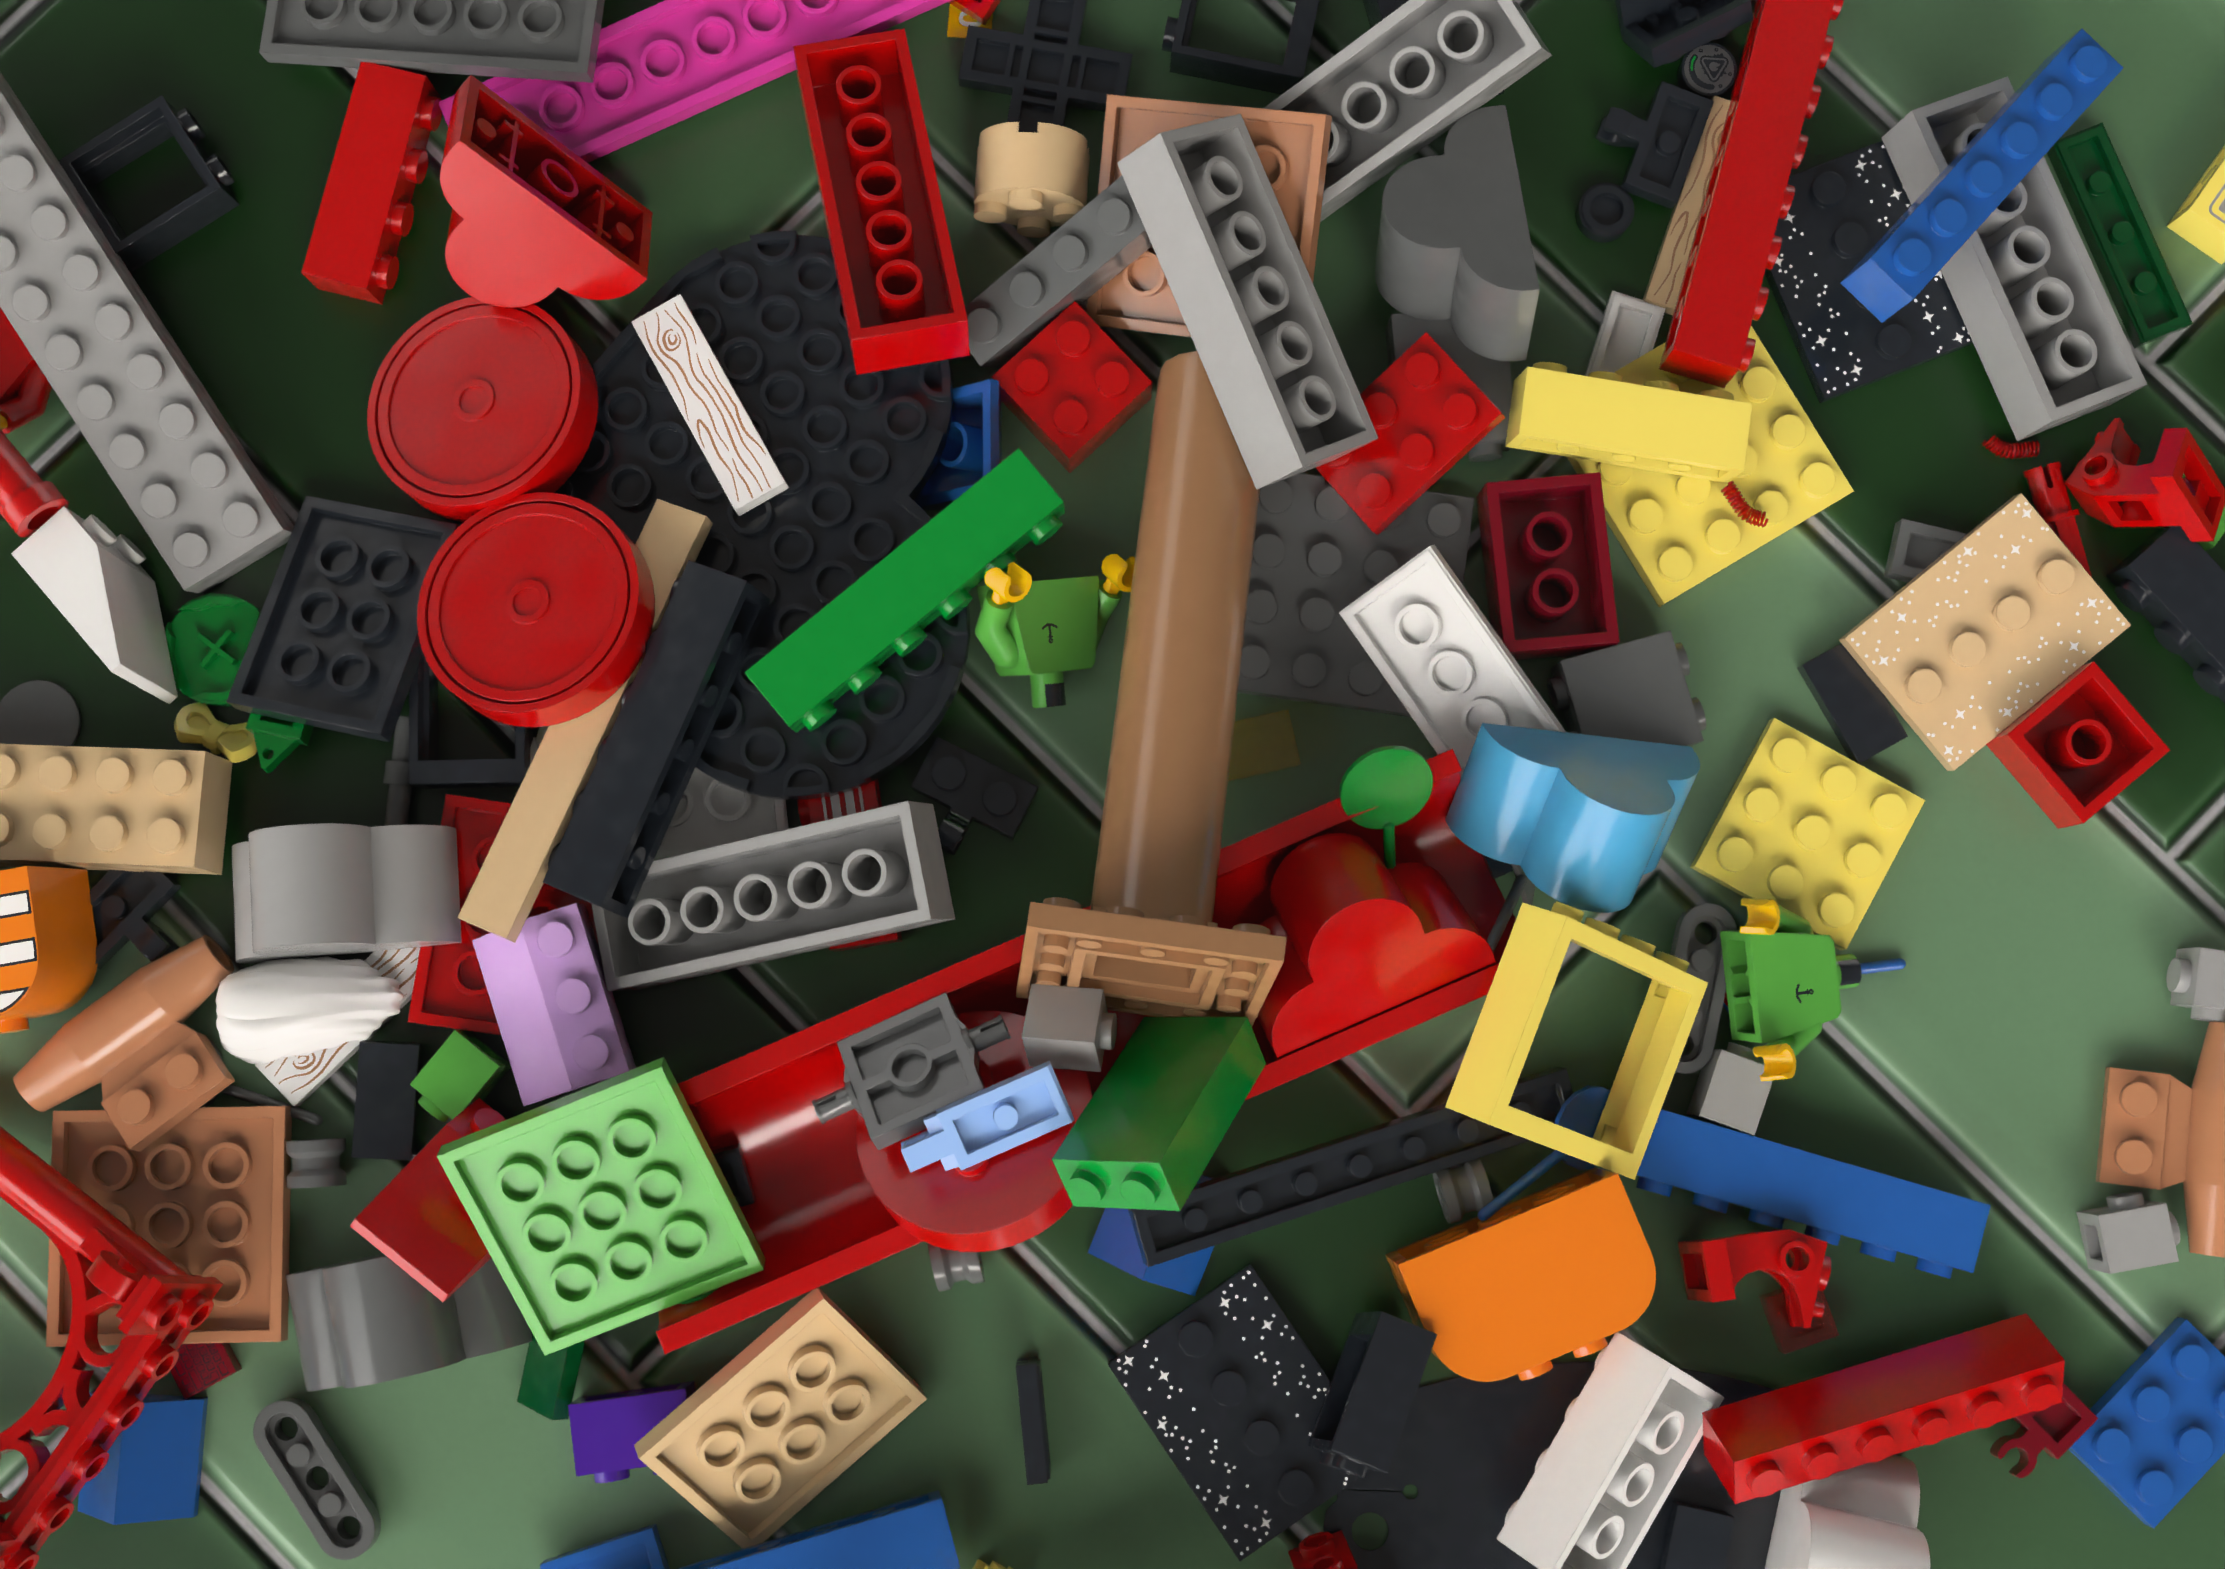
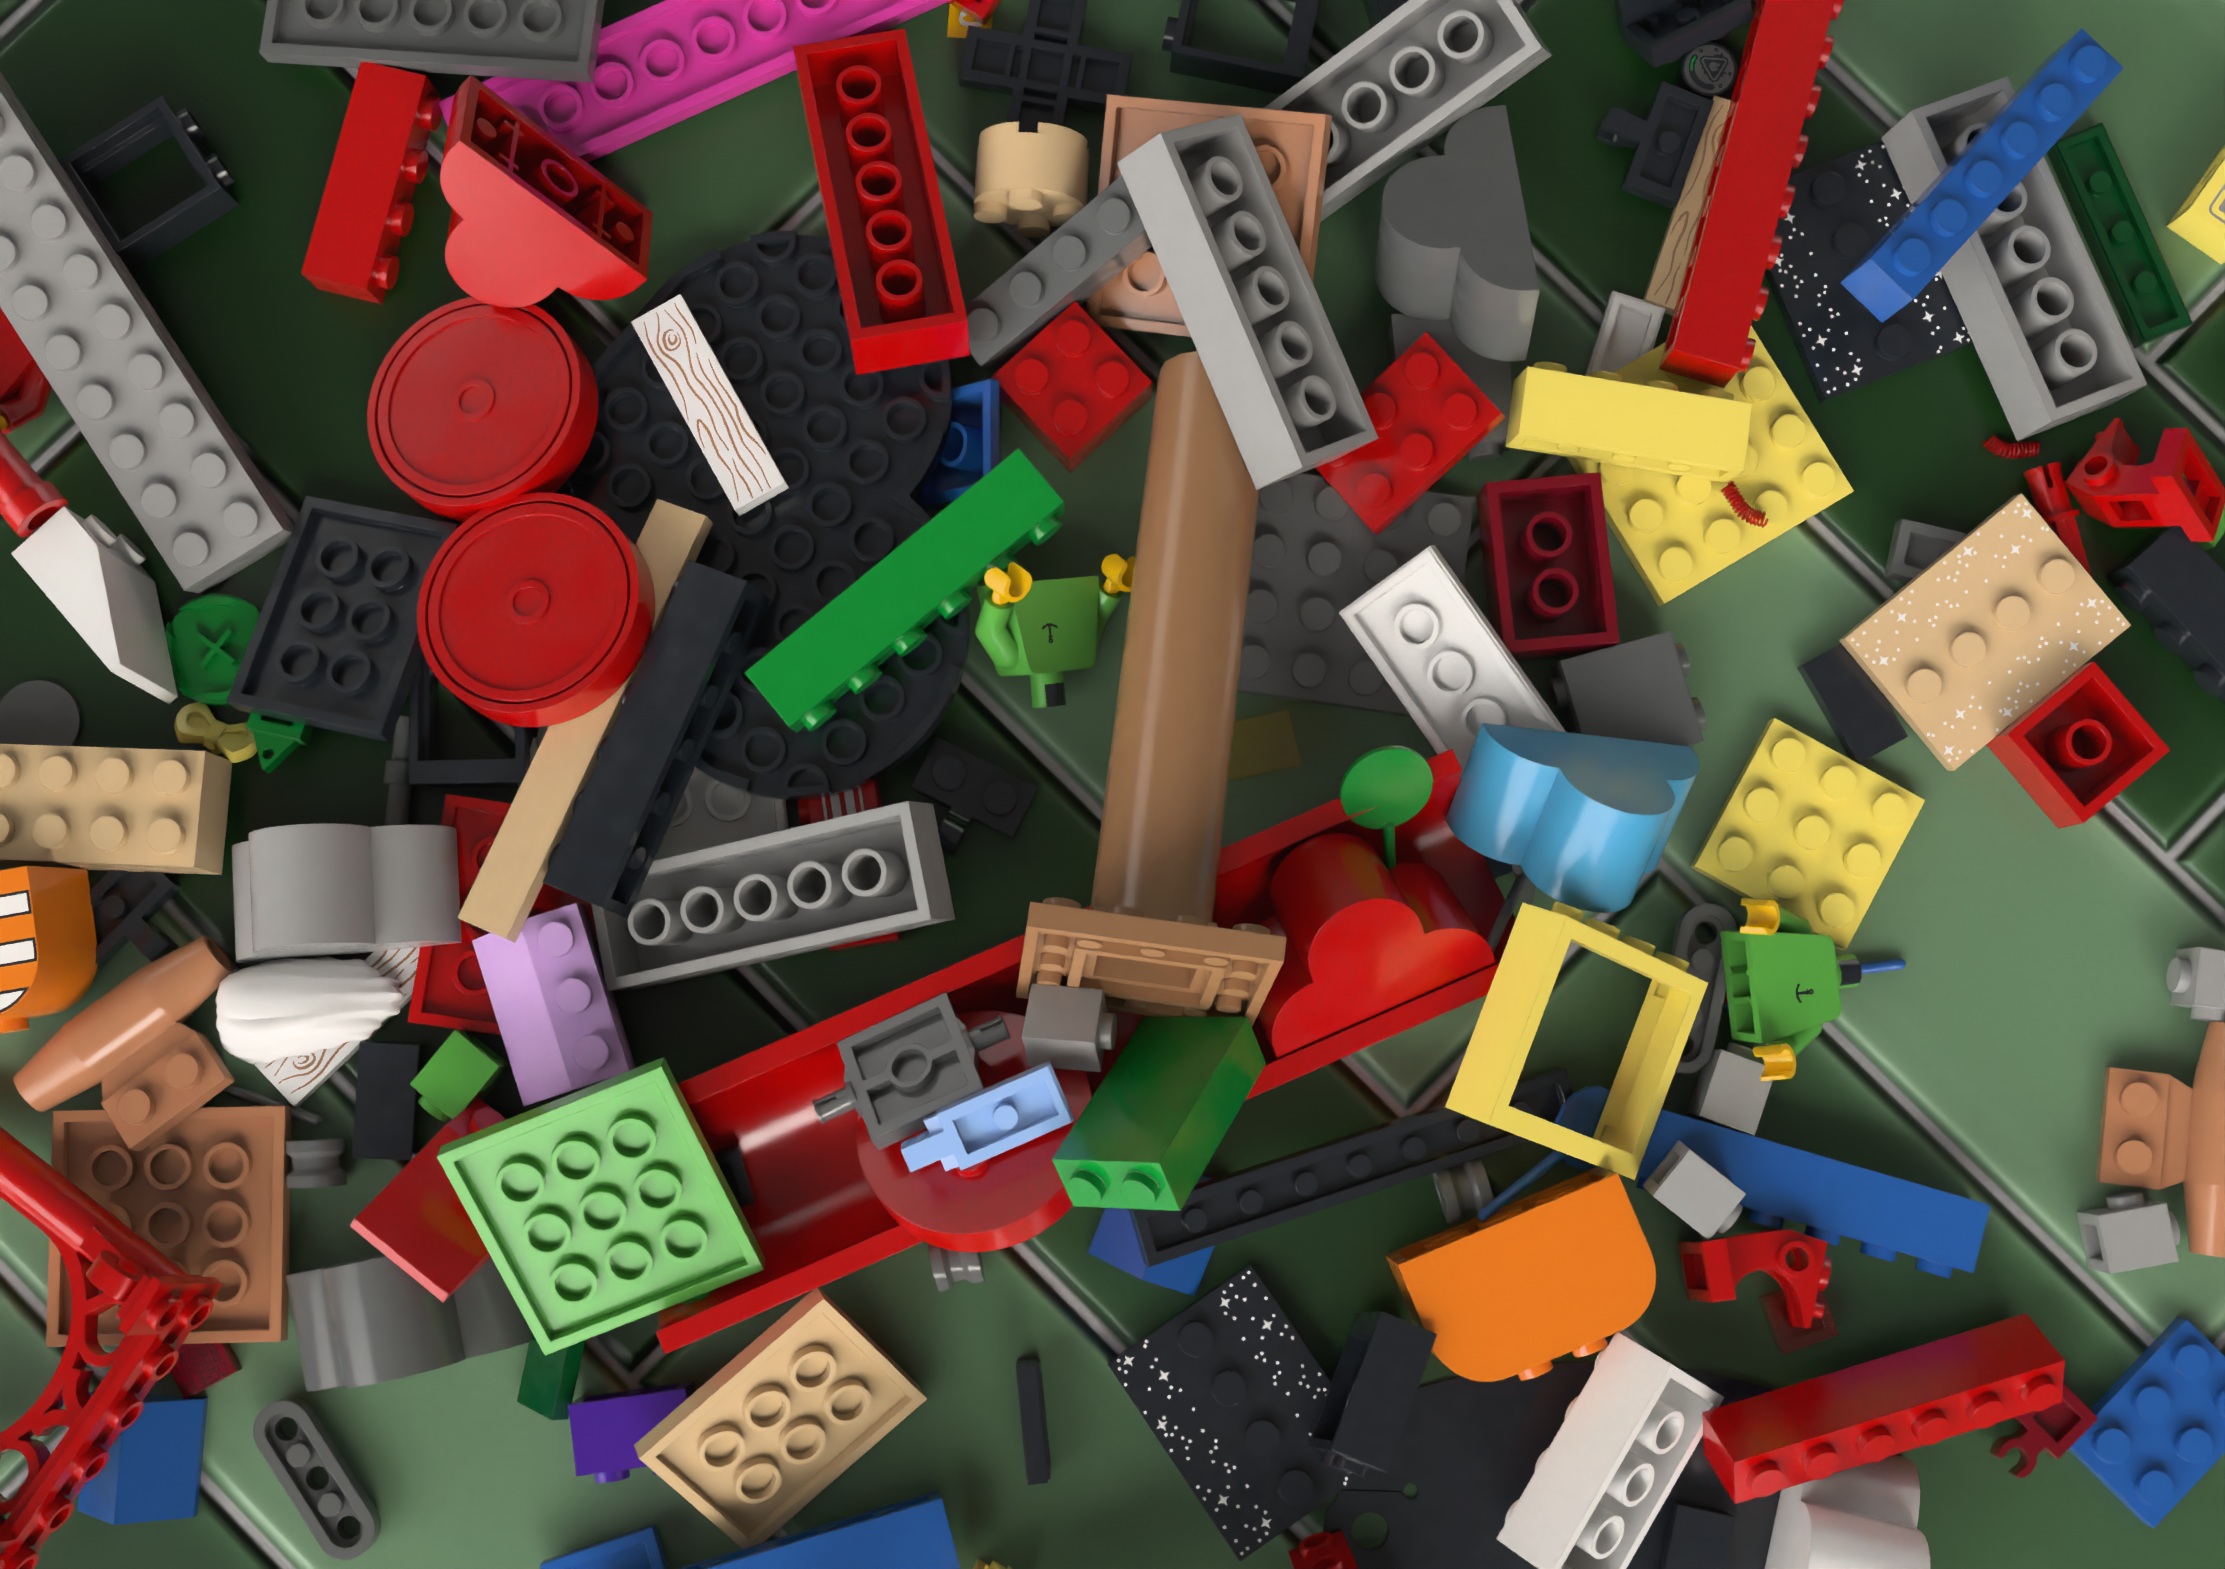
black tile [1575,183,1634,243] -> none
none -> light grey brick [1642,1140,1746,1240]

